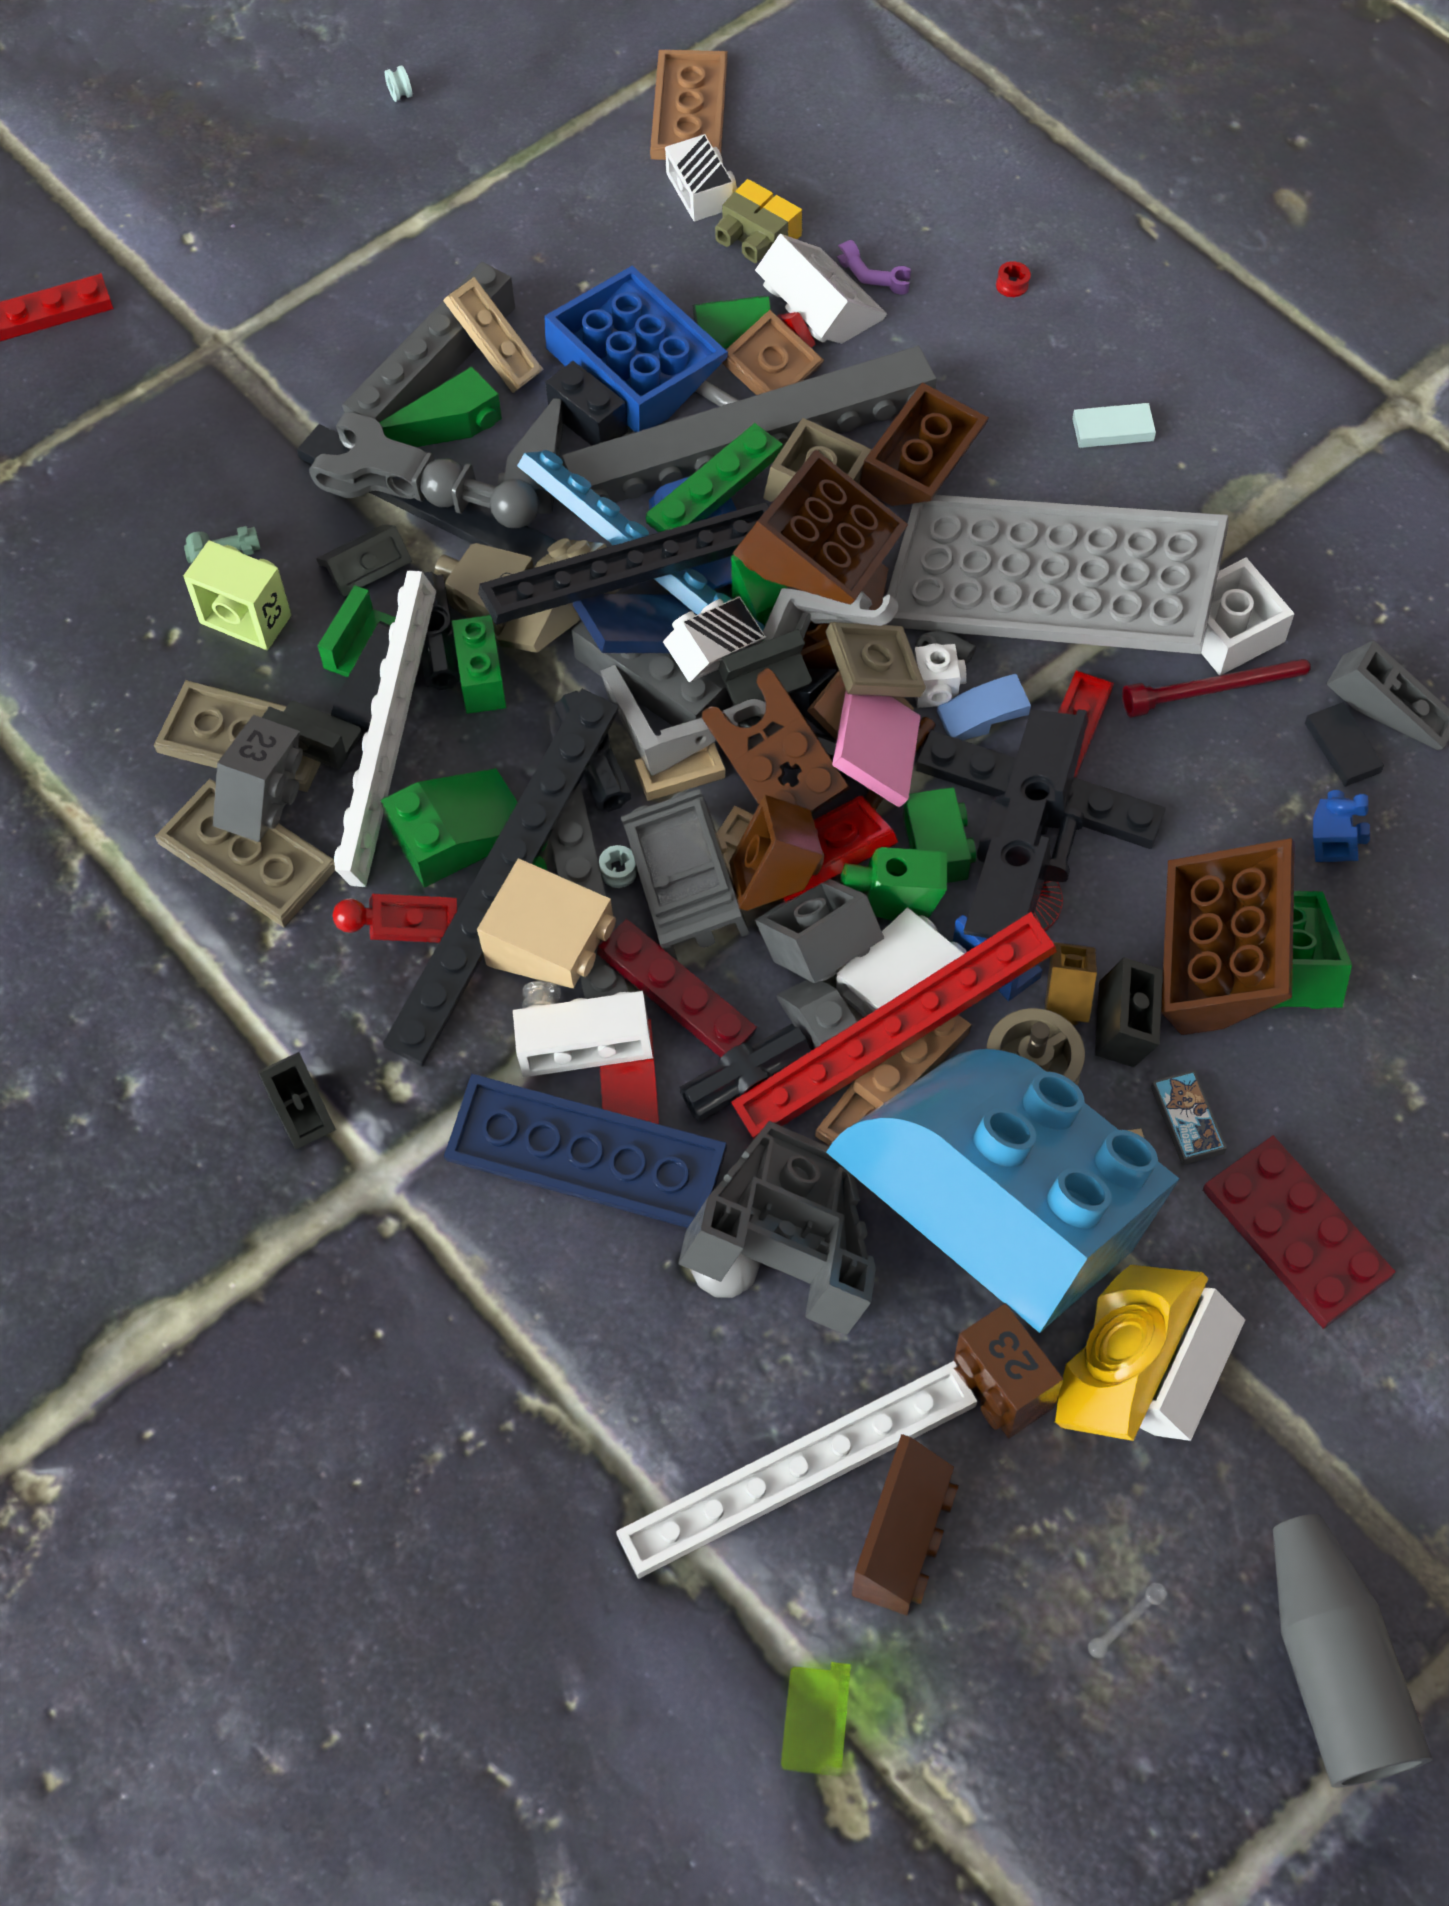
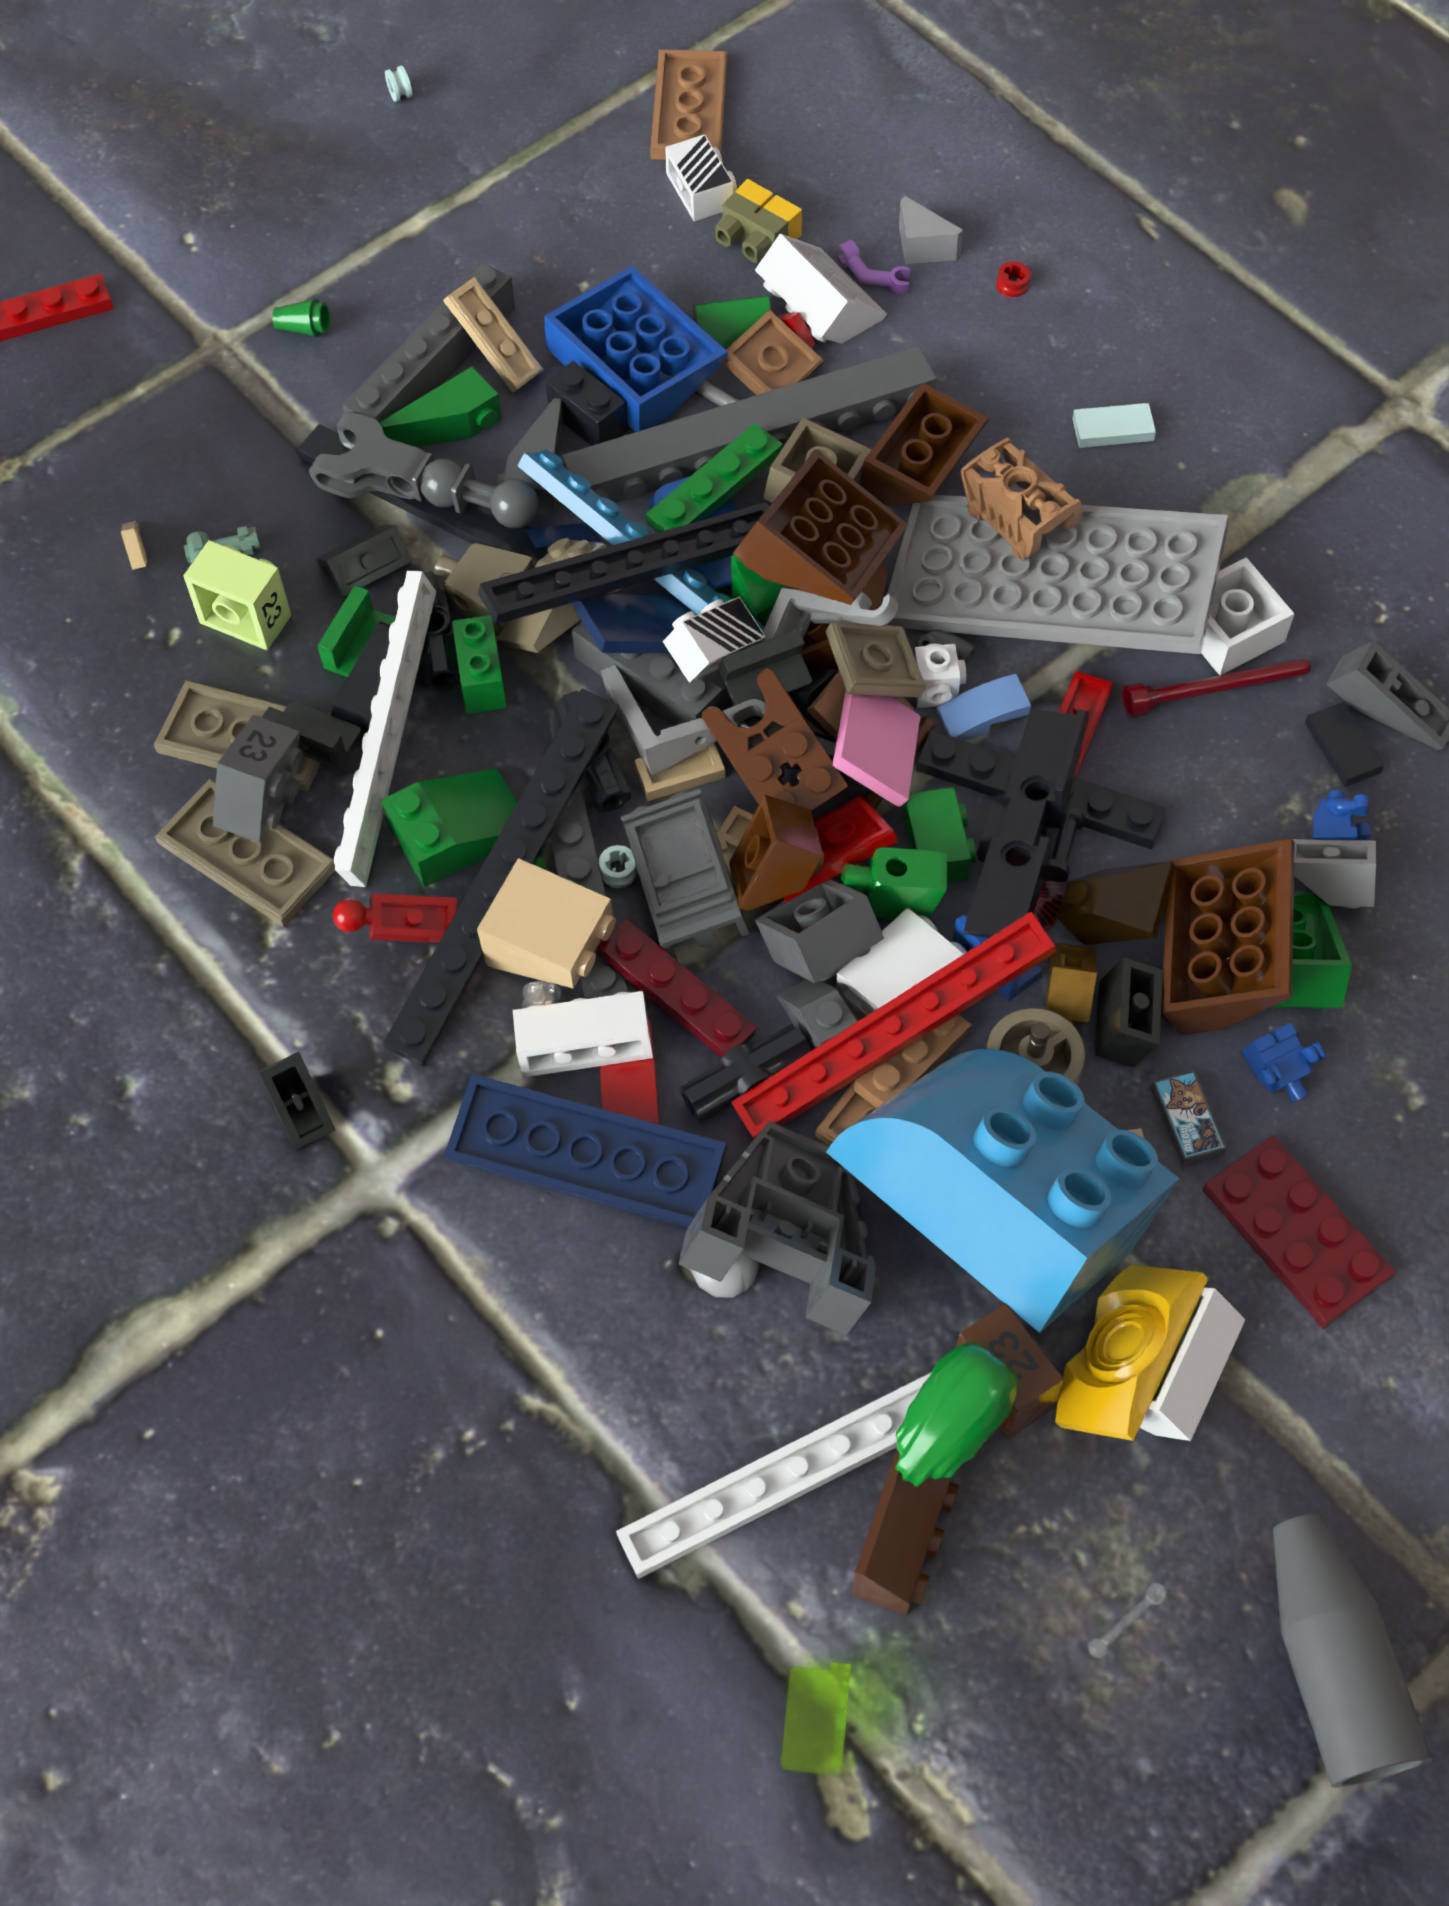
none -> tan tile [121,521,148,570]
none -> green cone [273,299,331,337]
none -> dark blue sticker [525,523,601,548]
none -> green hair [895,1342,1019,1487]
none -> light grey slope [899,196,963,264]
none -> medium nougat piece [961,437,1083,561]
none -> dark brown slope [1057,861,1176,945]
none -> blue piece [1241,1022,1326,1103]
none -> light grey slope [1293,839,1376,909]

